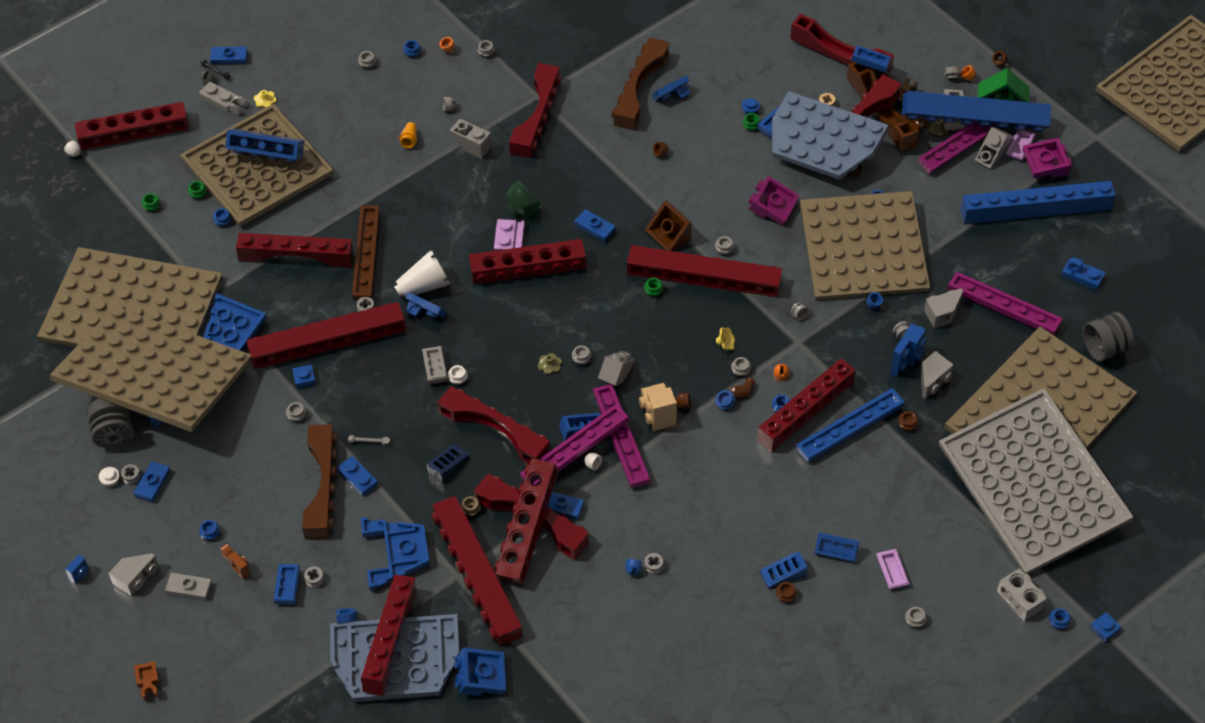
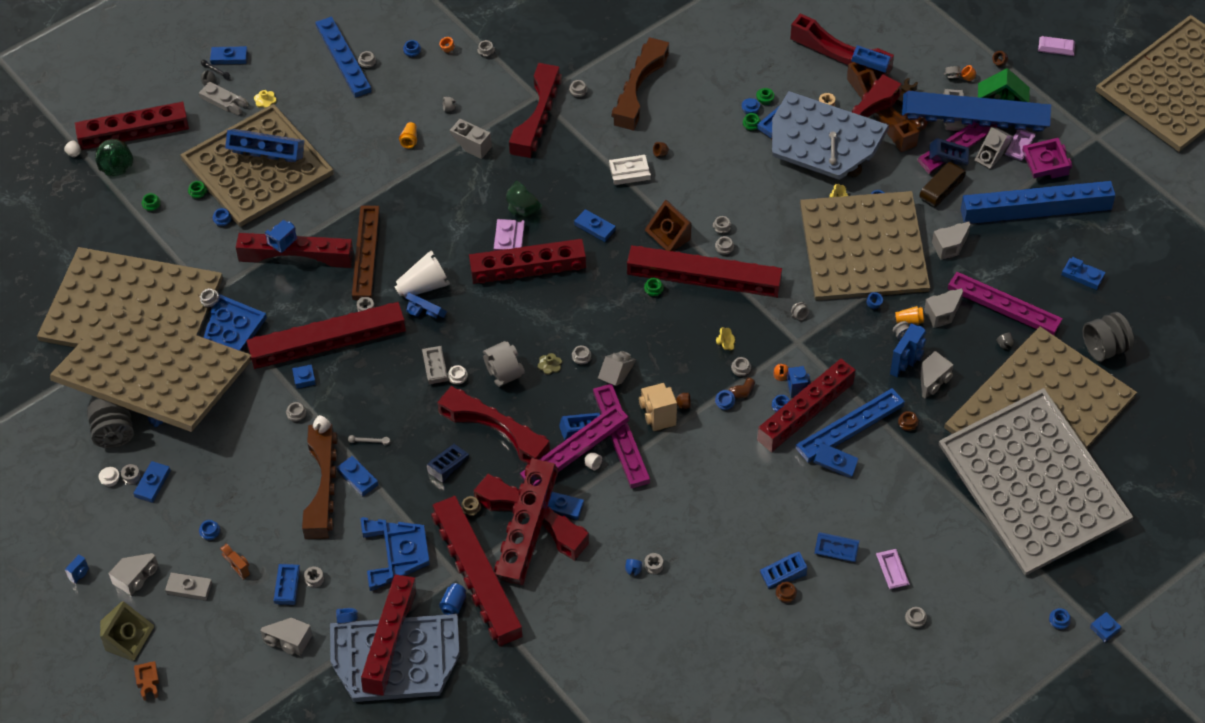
blue plate [454,648,506,696] -> none
blue hinge [652,75,690,101] -> none
magenta plate [748,176,800,225] -> none
olive plant [927,119,949,137] -> none
light grey brick [997,568,1047,621] -> none
none -> clear green cylinder [95,139,133,176]
none -> olive slope [100,601,154,661]
none -> light grey plate [200,289,219,307]
none -> light grey slope [260,618,313,656]
none -> blue brick [265,220,297,253]
none -> white hinge [313,415,331,433]
none -> blue plate [315,16,372,98]
none -> blue brick [439,583,466,615]
none -> light grey brick [482,341,525,387]
none -> light grey plate [569,80,587,97]
none -> white plate [609,155,651,185]
none -> light grey plate [713,216,731,233]
none -> green plate [756,88,774,105]
none -> blue brick [787,366,810,398]
none -> blue plate [813,443,858,478]
none -> light grey hinge [829,132,837,165]
none -> light yellow plant [830,184,848,197]
none -> light orange cone [895,306,924,325]
none -> dark brown beam [919,162,966,207]
none -> dark blue slope [929,138,969,166]
none -> light grey slope [932,222,970,260]
none -> dark grey hinge [996,333,1014,349]
none -> lavender tile [1038,36,1075,56]

